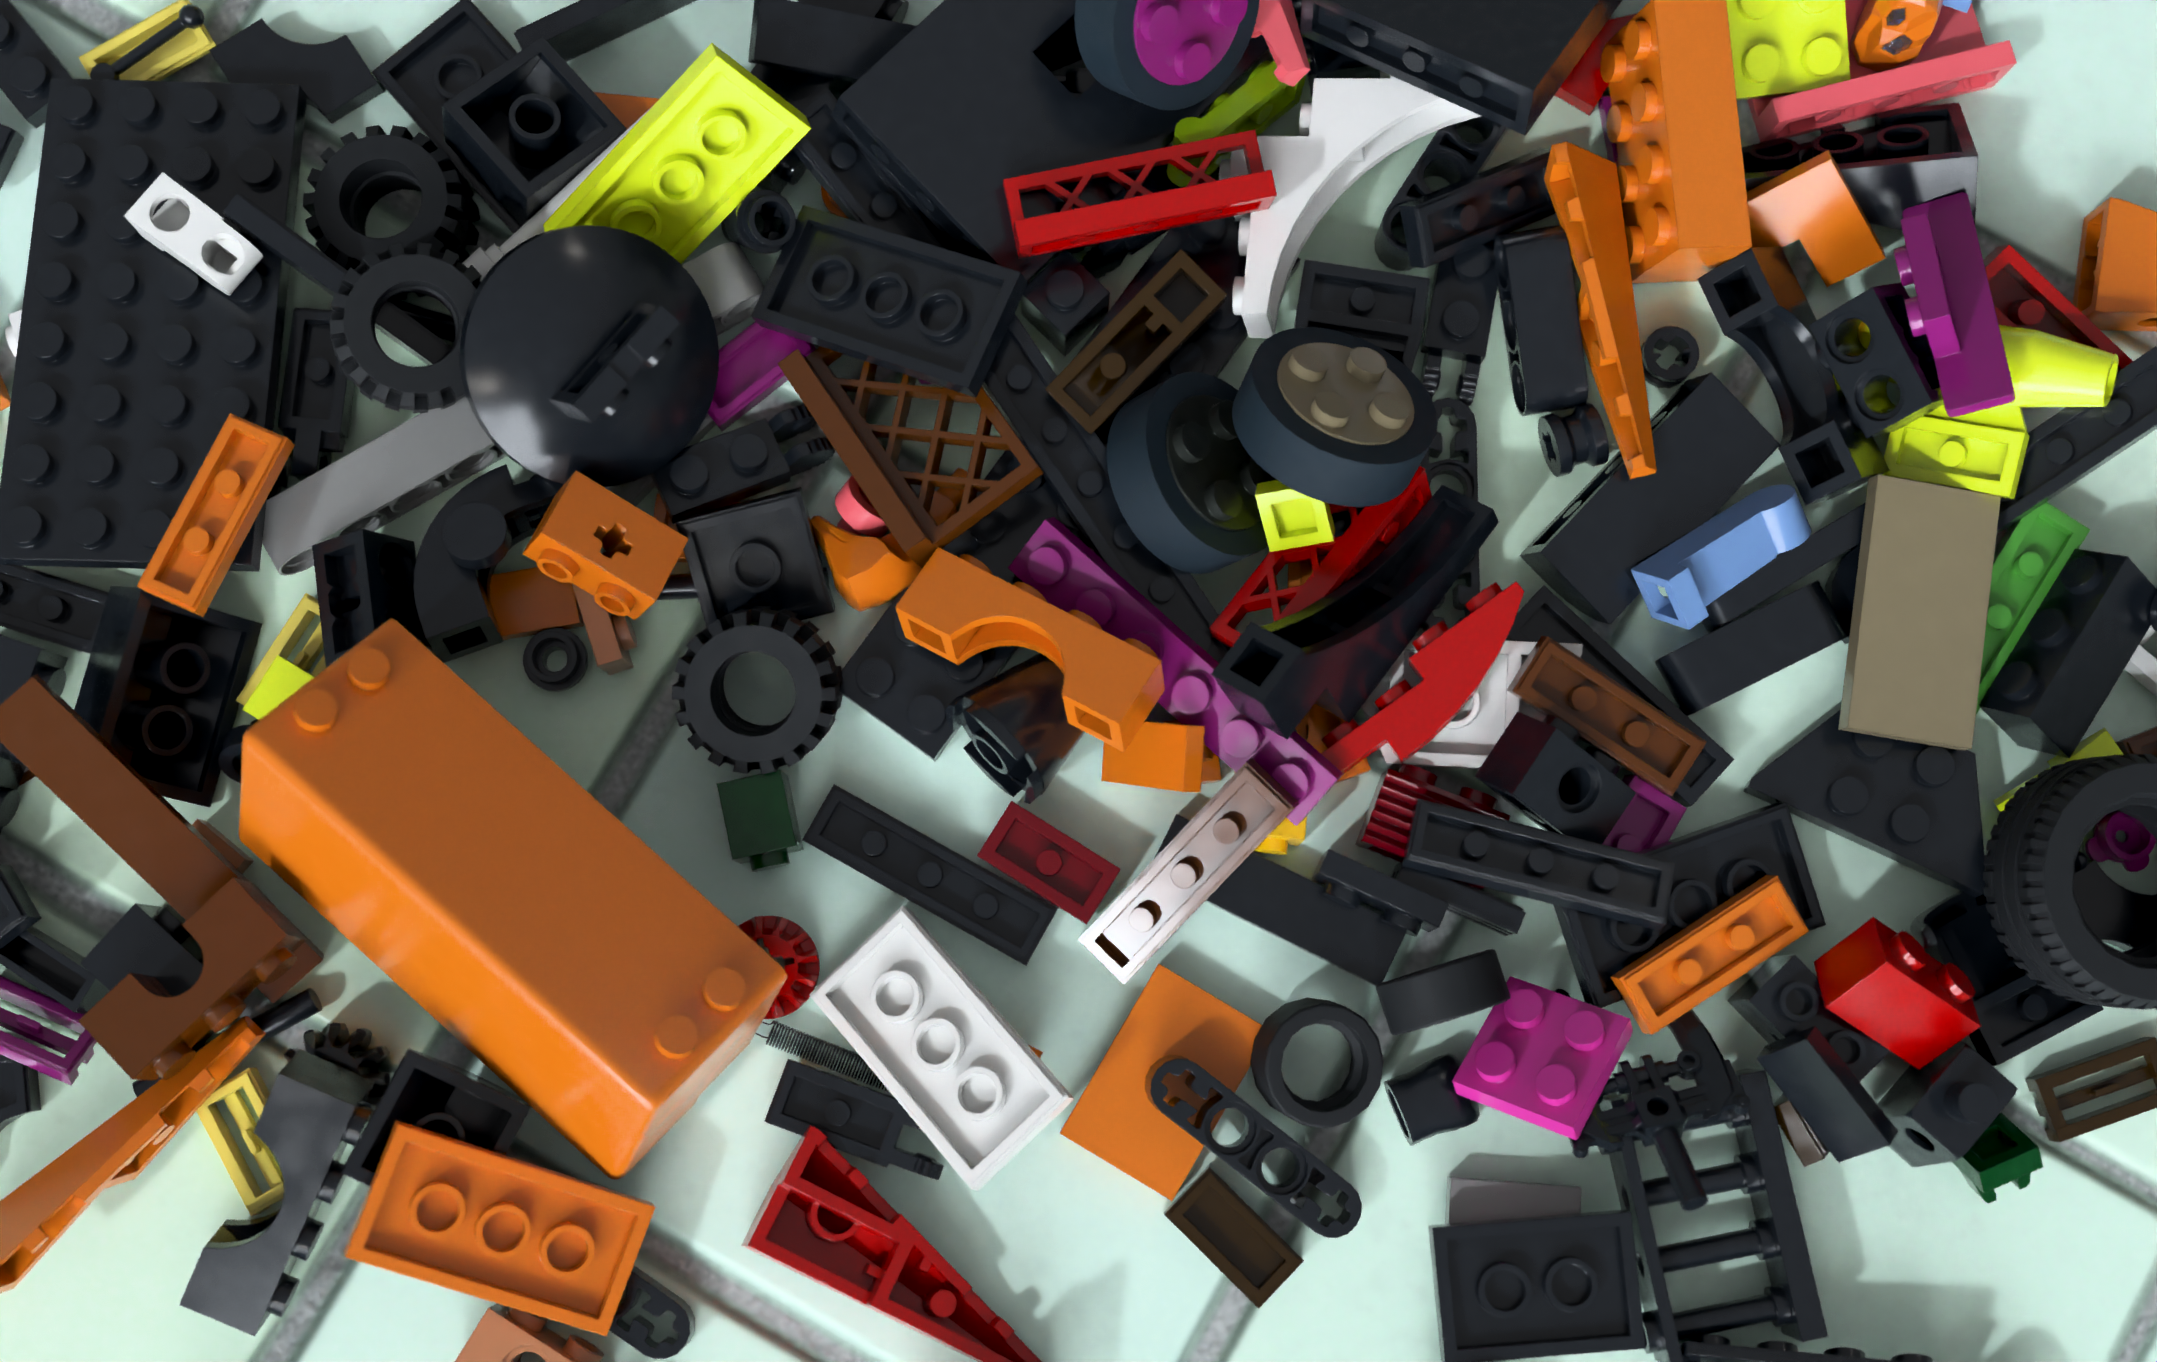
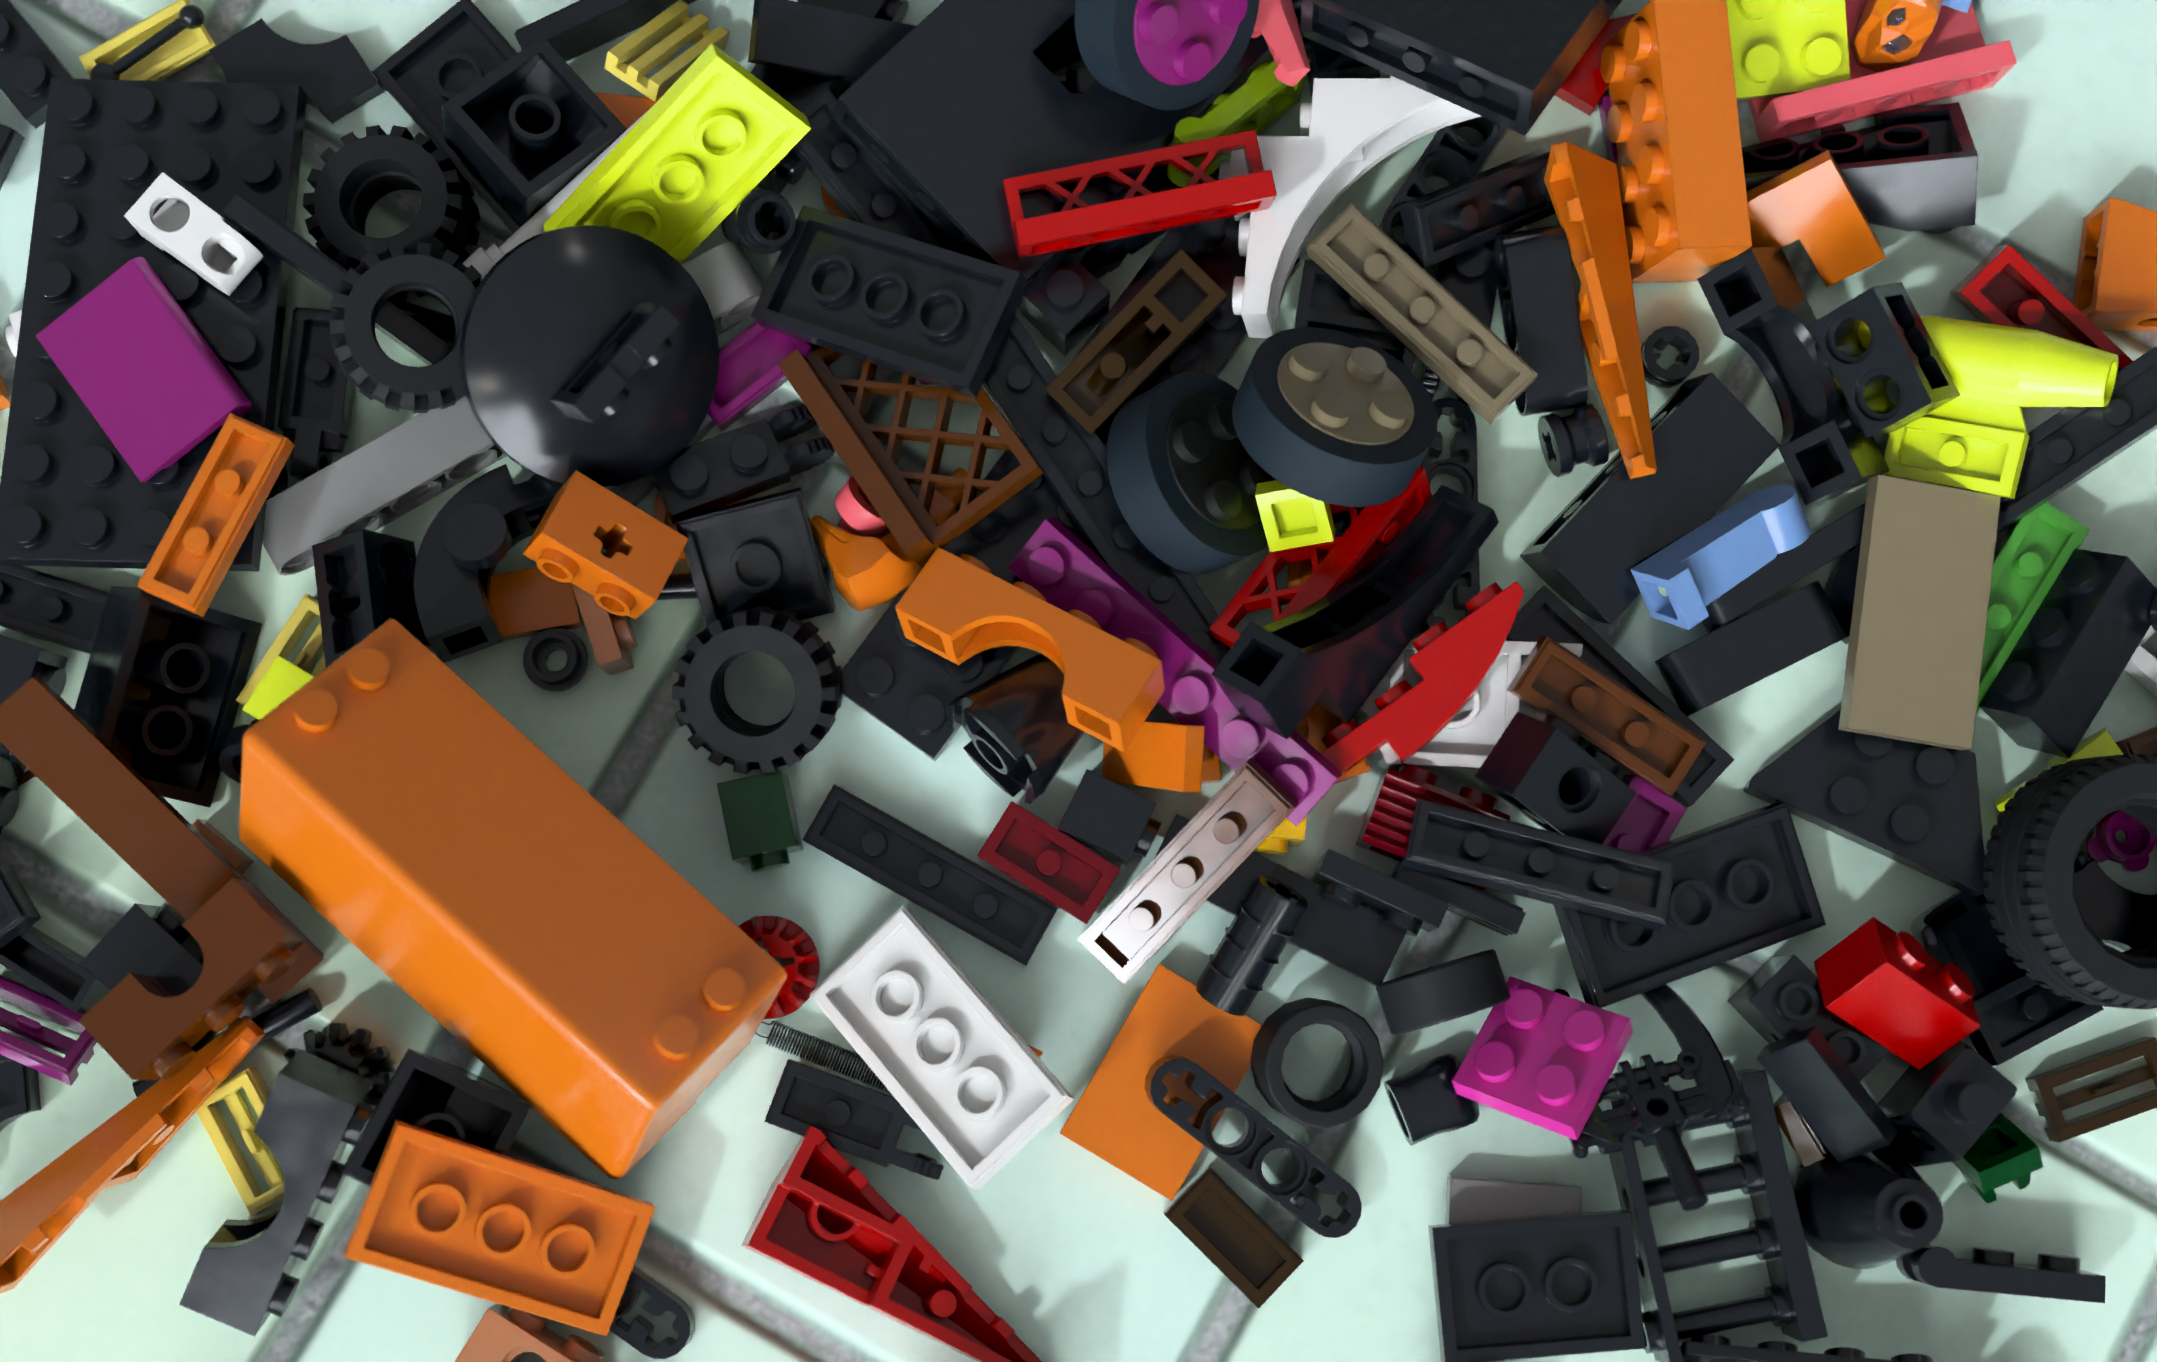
orange tile [1611,875,1809,1035] -> none
magenta bracket [1894,192,2016,417] -> none
none -> magenta piece [36,257,252,483]
none -> light yellow tile [604,0,730,102]
none -> black brick [1058,769,1162,866]
none -> black axle [1196,875,1308,1016]
none -> dark tan tile [1306,203,1538,425]
none -> black cone [1793,1146,1943,1269]
none -> black plate [1896,1244,2106,1303]

